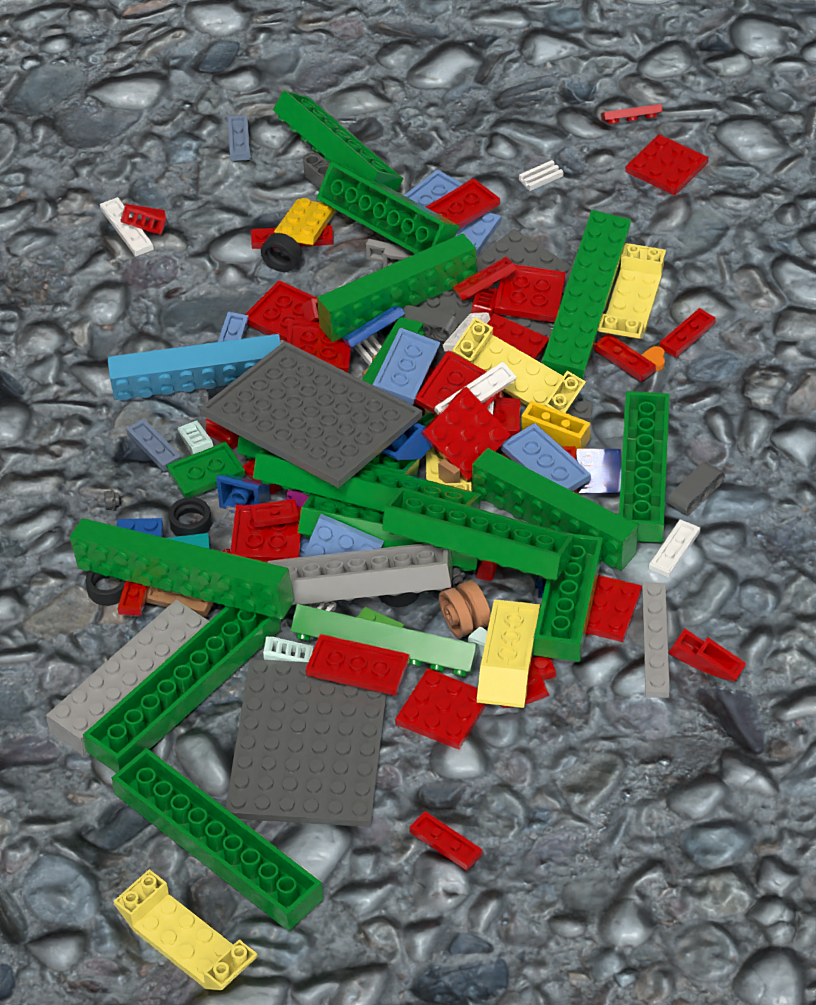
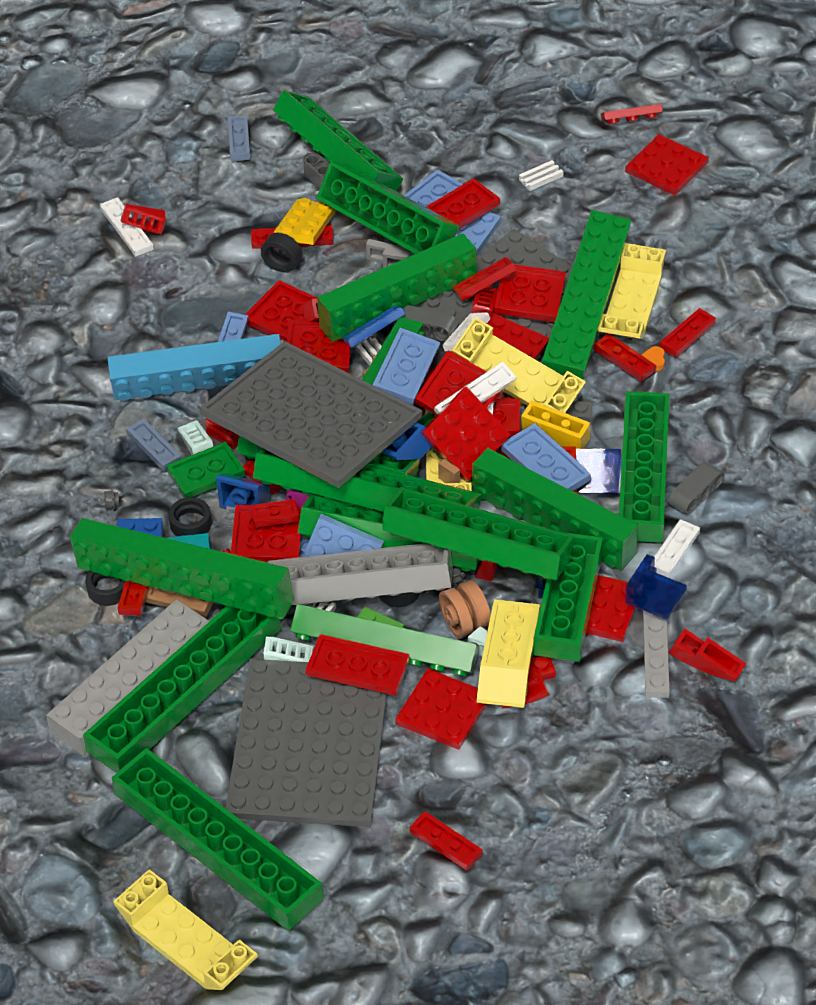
none -> clear blue bracket [625,554,687,619]

